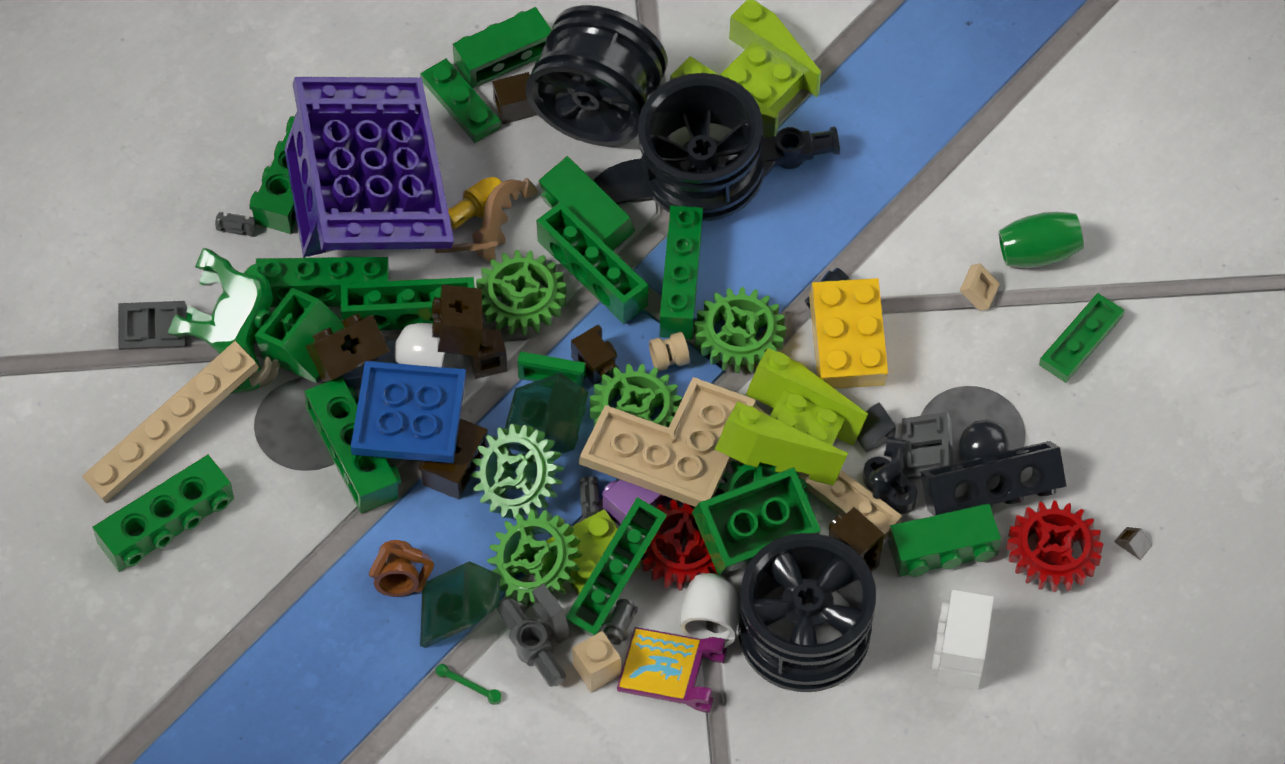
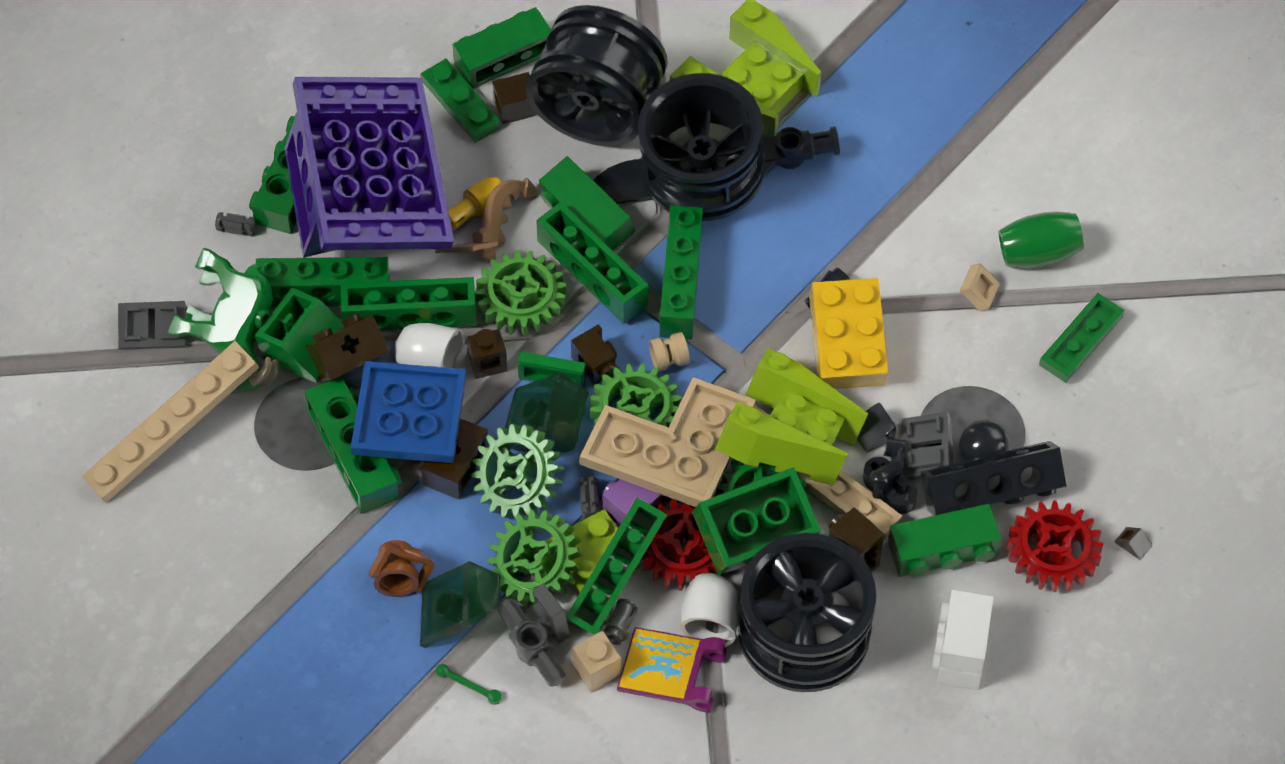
green brick [92,454,234,572] -> none
dark brown brick [431,285,483,356] -> none
bright green gear [694,287,786,373] -> none

